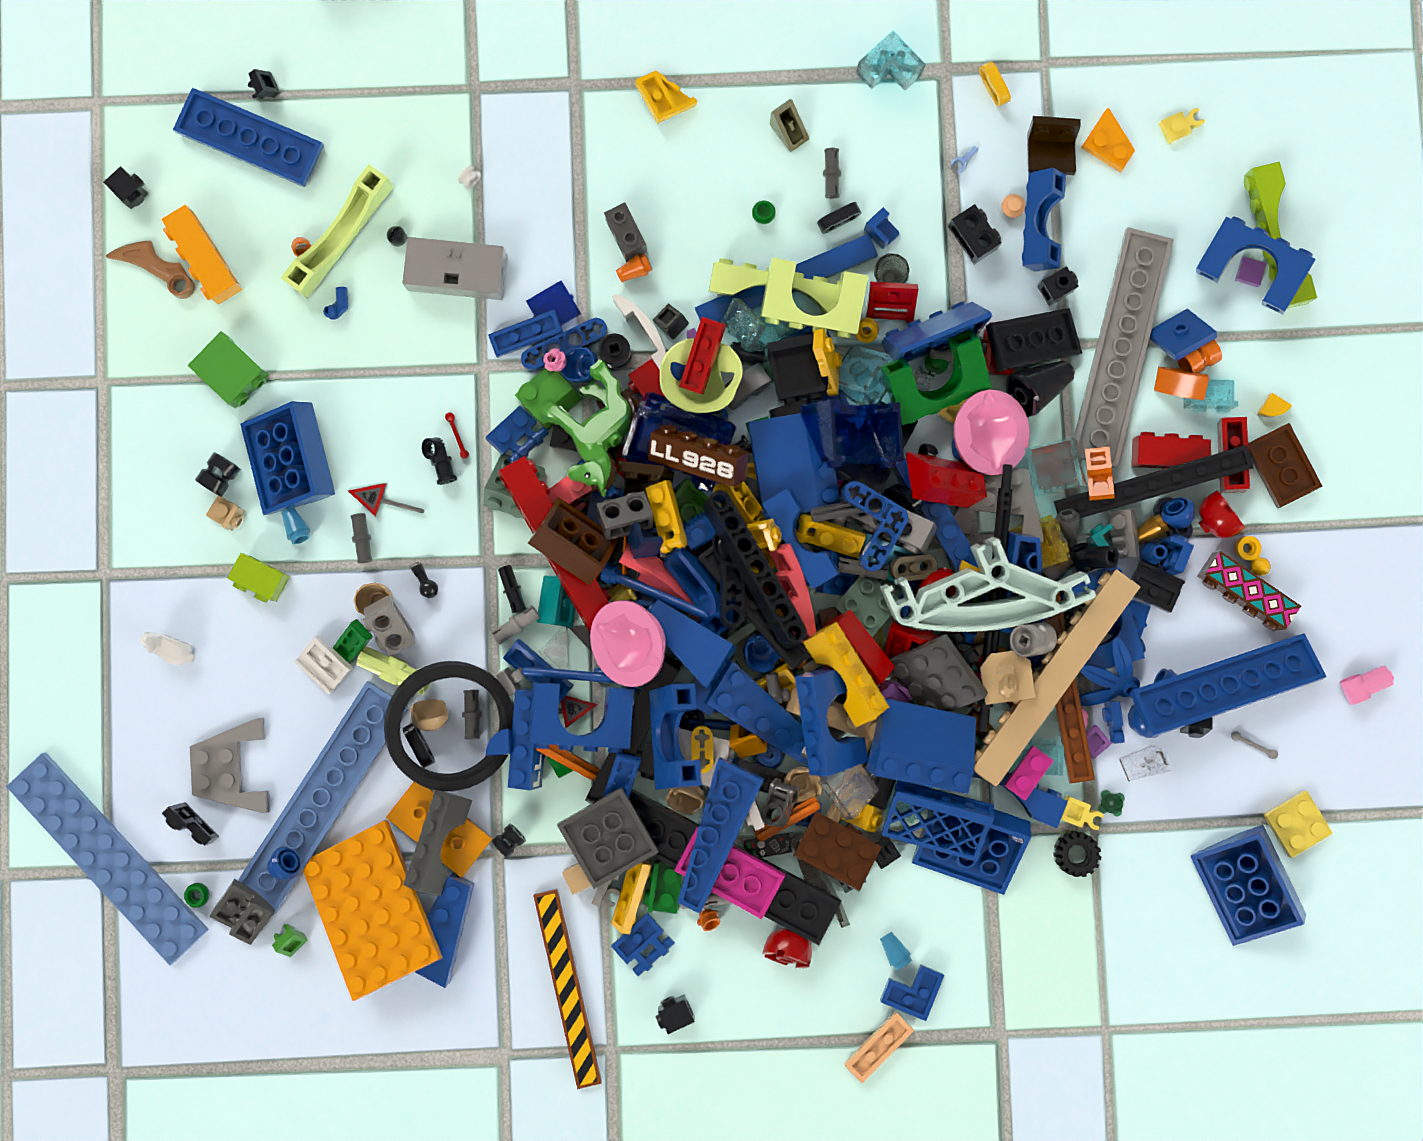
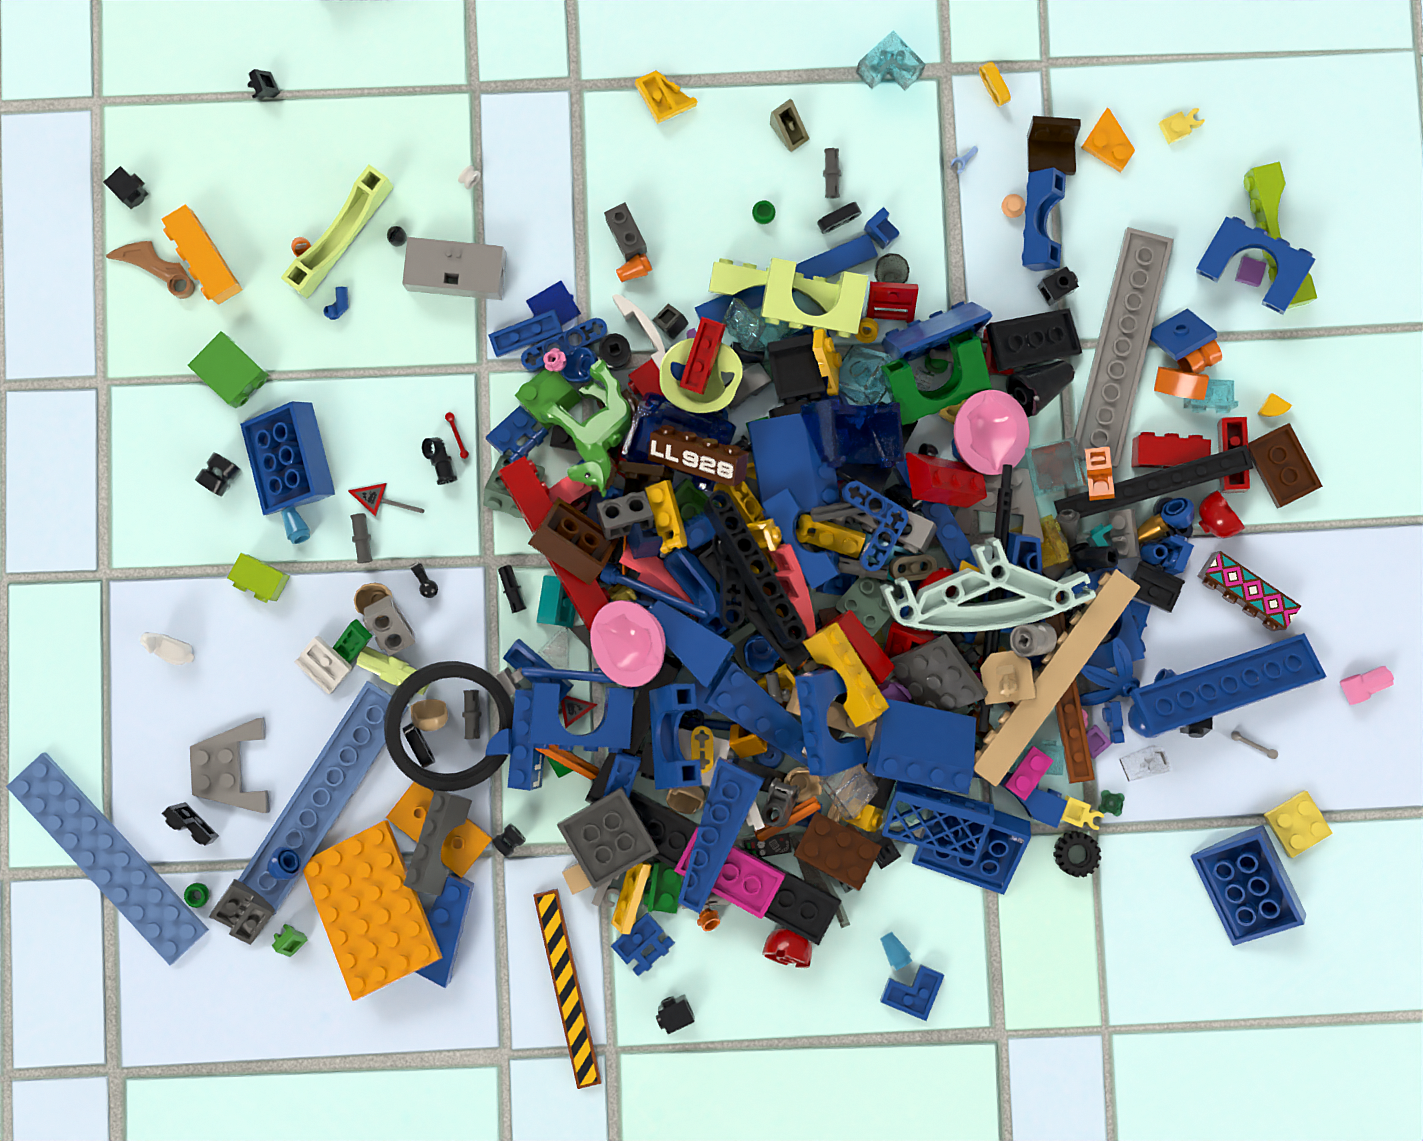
blue plate [173,87,324,188] -> none
tan bracket [206,496,245,531] -> none
light grey pin [492,605,540,645] -> none
light nougat plate [844,1011,914,1083] -> none
black brick [948,204,1002,265] -> none
yellow plate [1234,536,1271,576] -> none

